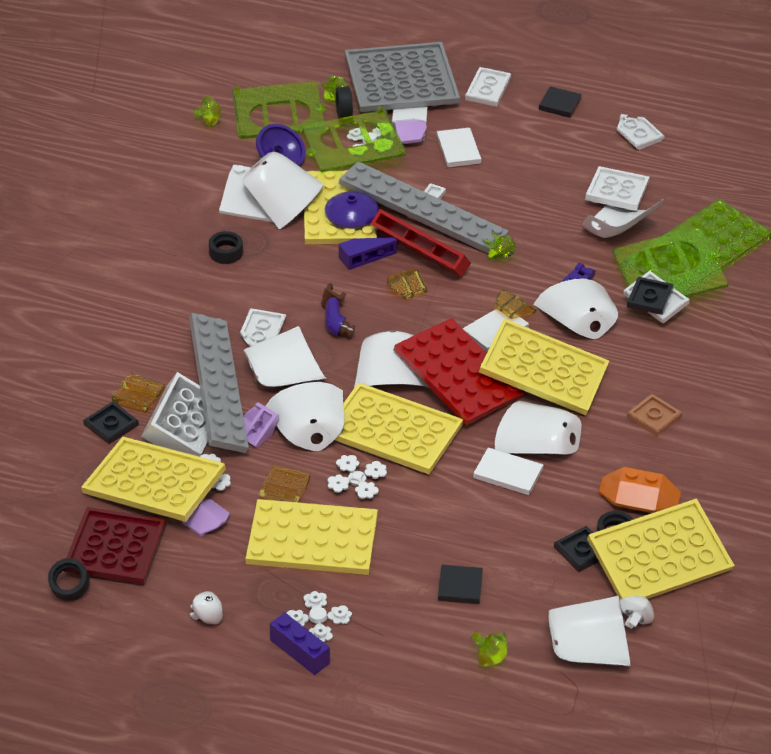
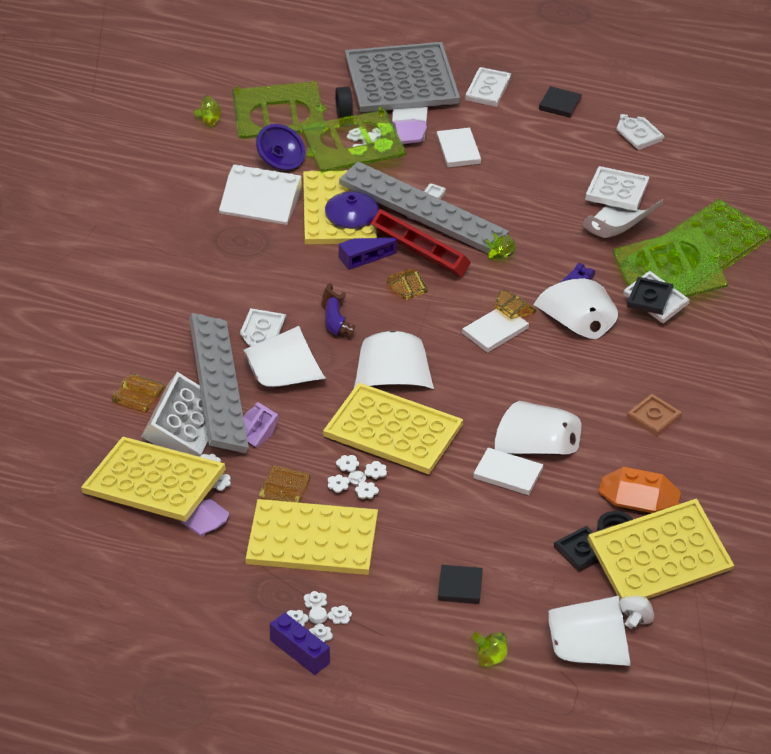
black tyre [48,558,90,600] -> none
dark red plate [64,507,166,585] -> none
black tile [83,401,139,444] -> none
white piece [190,591,223,625] -> none
black tyre [209,231,243,264] -> none
white piece [243,152,323,230] -> none
white piece [265,382,344,451] -> none
clear neon green piece [320,75,349,101] -> none
red plate [393,318,525,426] -> none
light yellow plate [479,319,609,416] -> none

